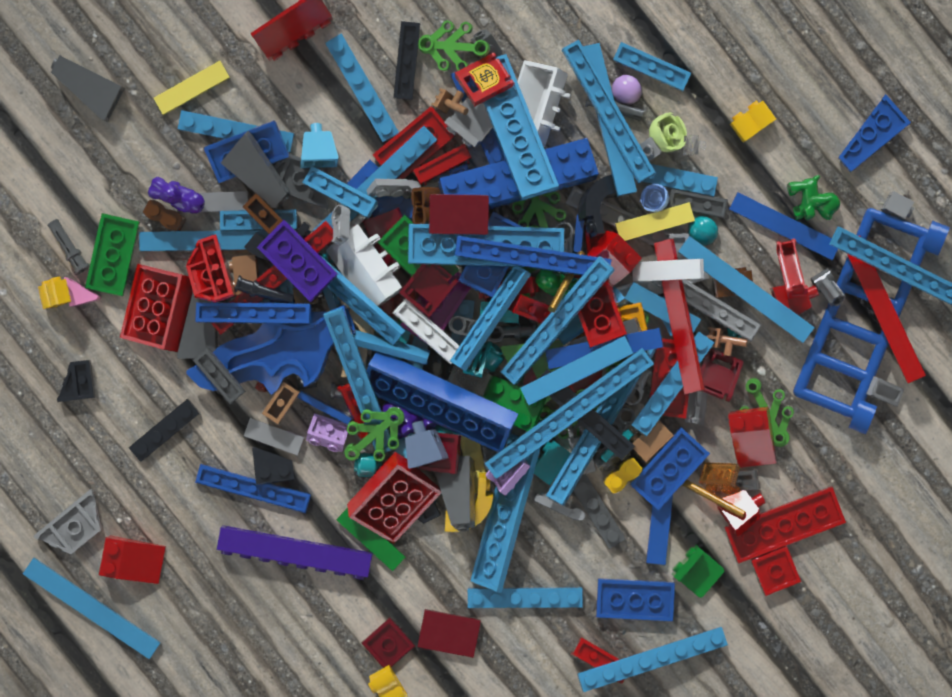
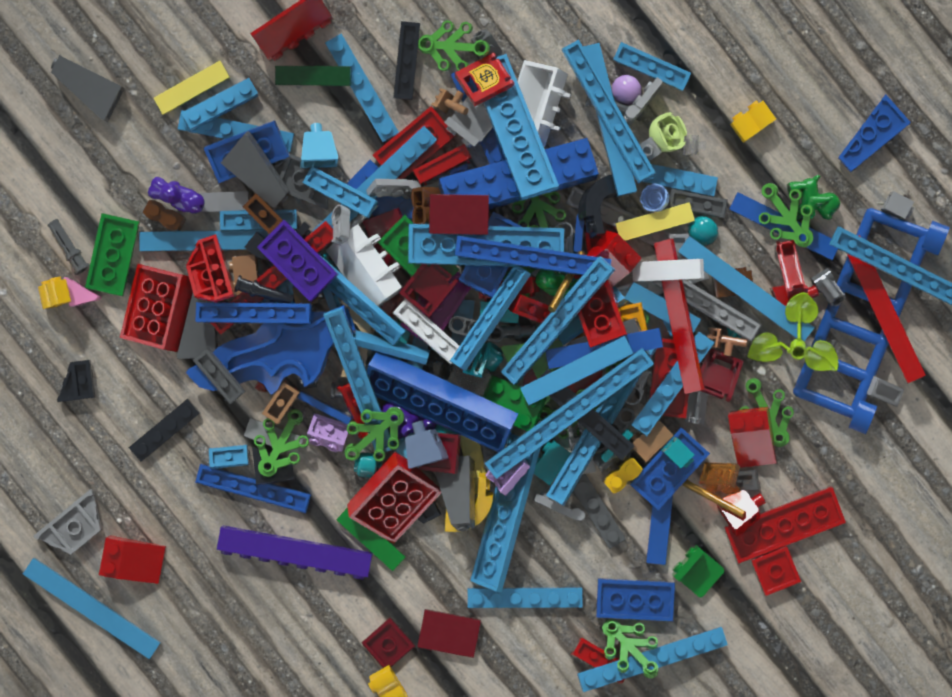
none -> dark azure plate [181,78,259,131]
none -> dark azure plate [209,445,249,469]
none -> bright green plant [254,409,309,477]
none -> dark green tile [275,66,352,86]
none -> bright green plant [602,620,658,679]
none -> light grey hinge [624,77,663,125]
none -> teal brick [661,436,695,468]
none -> lime plant [747,292,838,371]
none -> bright green plant [759,183,814,247]

